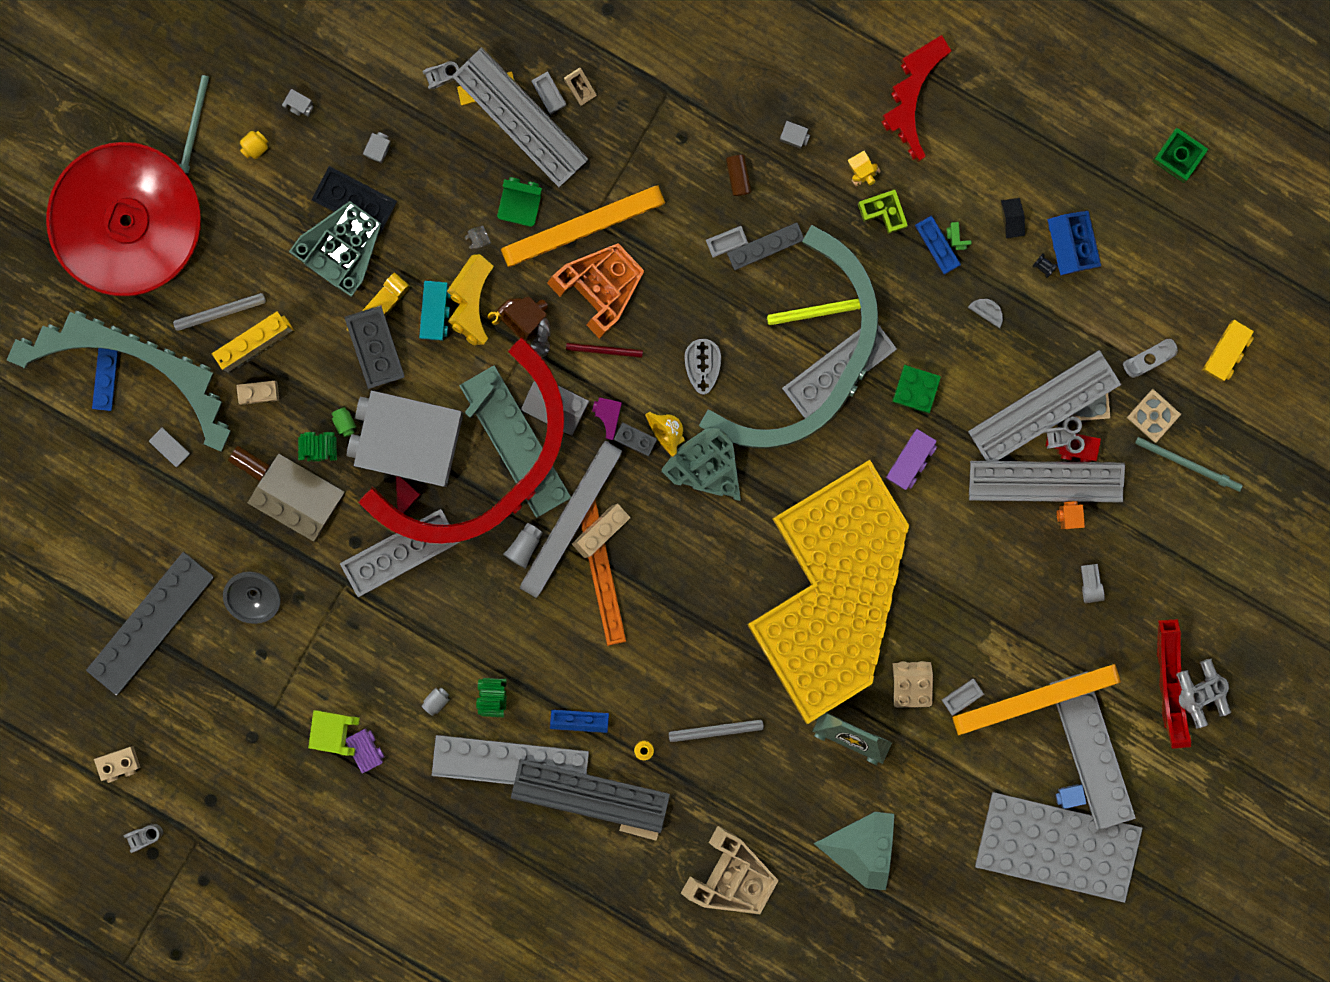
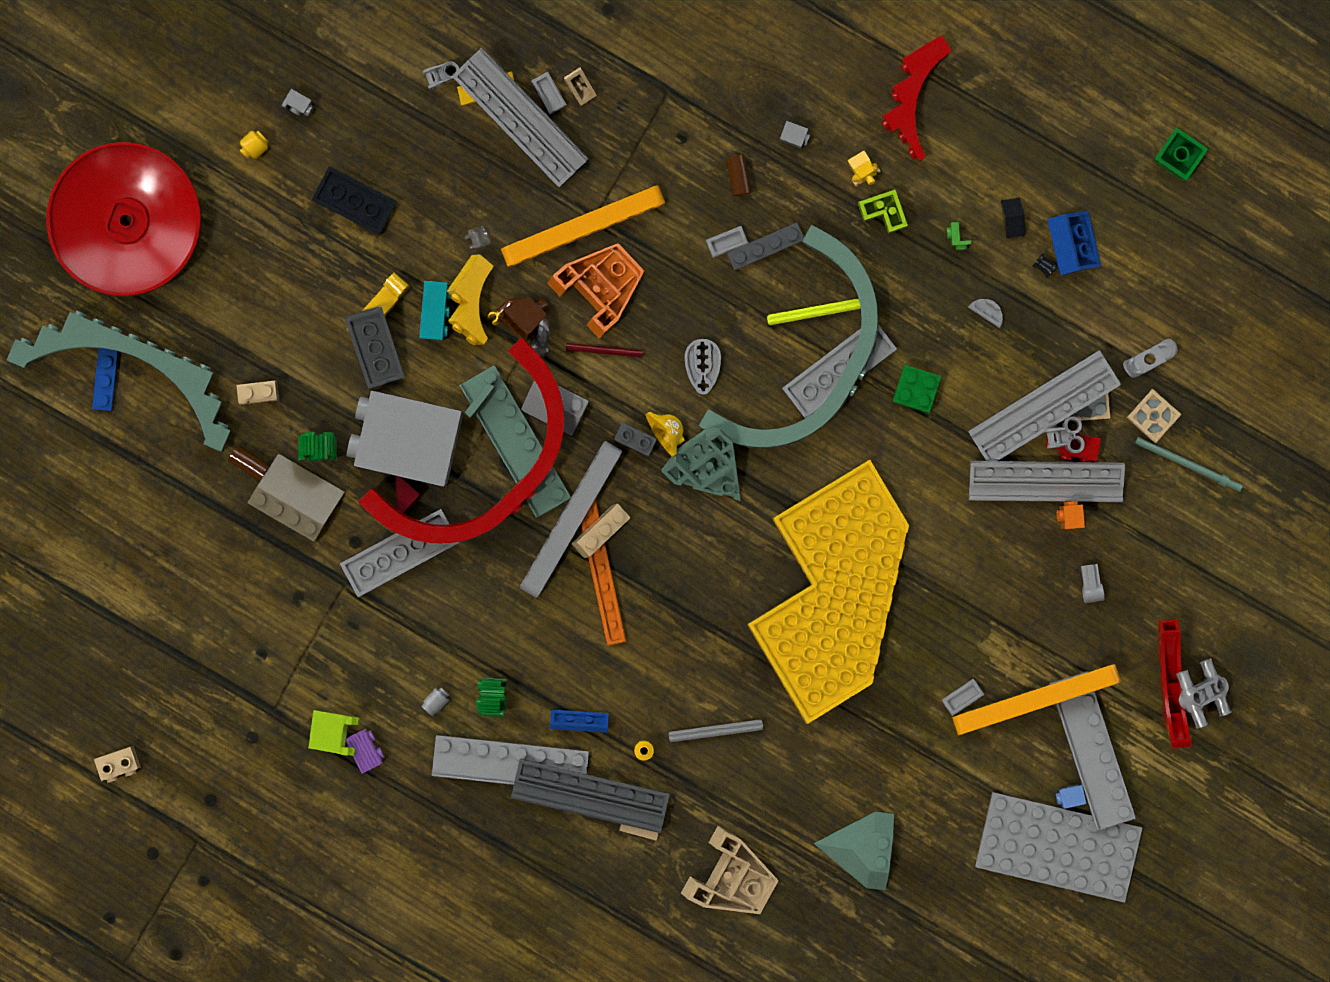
dark grey plate [86,552,214,696] -> none
light grey piece [123,824,163,853] -> none
light grey tile [149,427,190,468] -> none
light grey axle [173,293,266,331] -> none
sand green bar [179,75,209,174] -> none
yellow panel [212,311,295,373] -> none
dark grey dish [223,572,281,624] -> none
sand green wedge [289,201,381,297] -> none
bright green brick [332,407,357,437] -> none
light grey brick [363,132,391,163] -> none
green bracket [497,177,543,227] -> none
light grey plant [503,523,543,569] -> none
magenta arch [592,397,622,440] -> none
sand green wedge [812,712,892,765] -> none
medium lavender brick [886,429,937,490] -> none
tan bracket [893,661,933,708] -> none
blue tile [915,215,961,275] -> none
yellow brick [1202,320,1254,382] -> none

